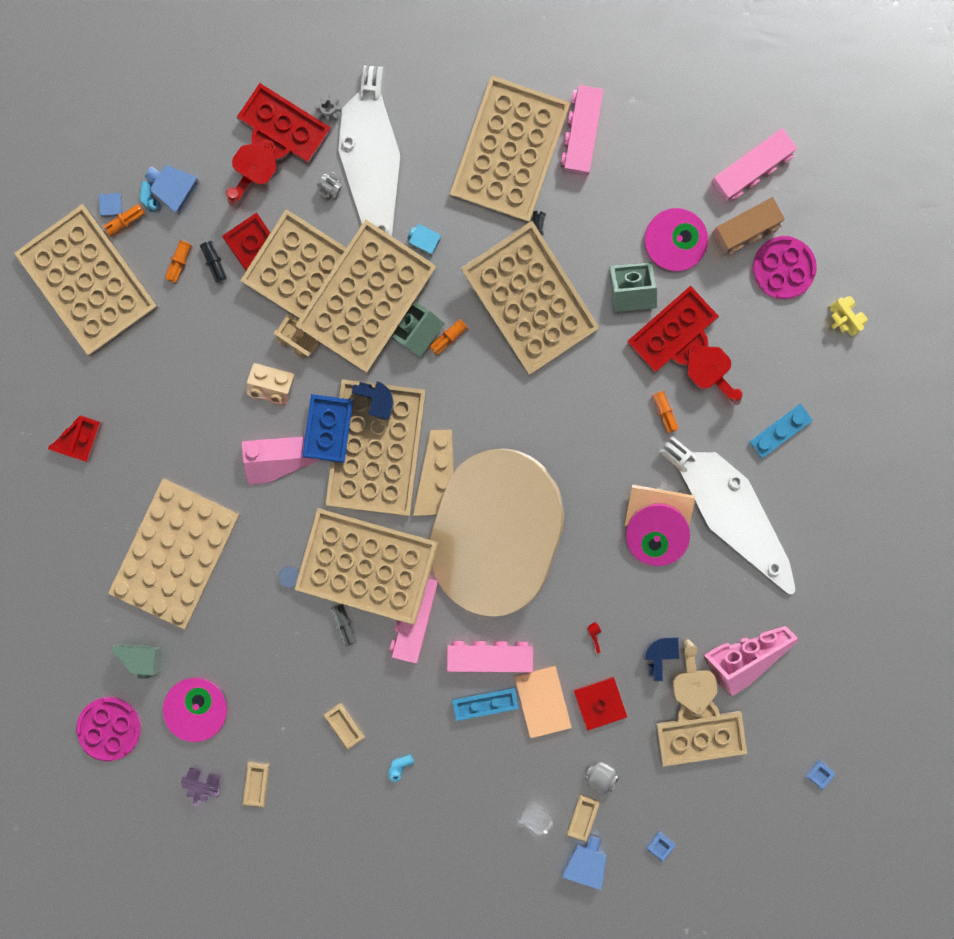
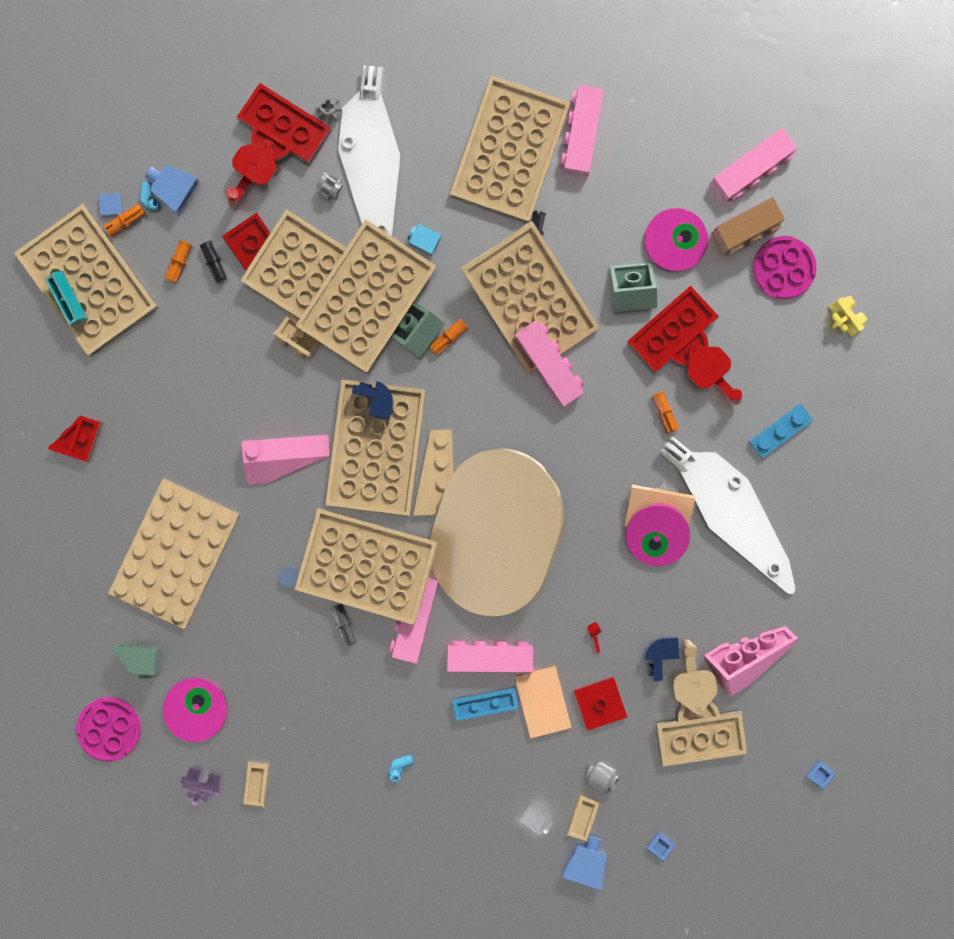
tan bracket [246,363,294,405] -> none
blue tile [302,394,354,463] -> none
tan tile [323,703,365,750] -> none
none -> teal piece [45,271,89,326]
none -> bright pink brick [514,321,585,407]

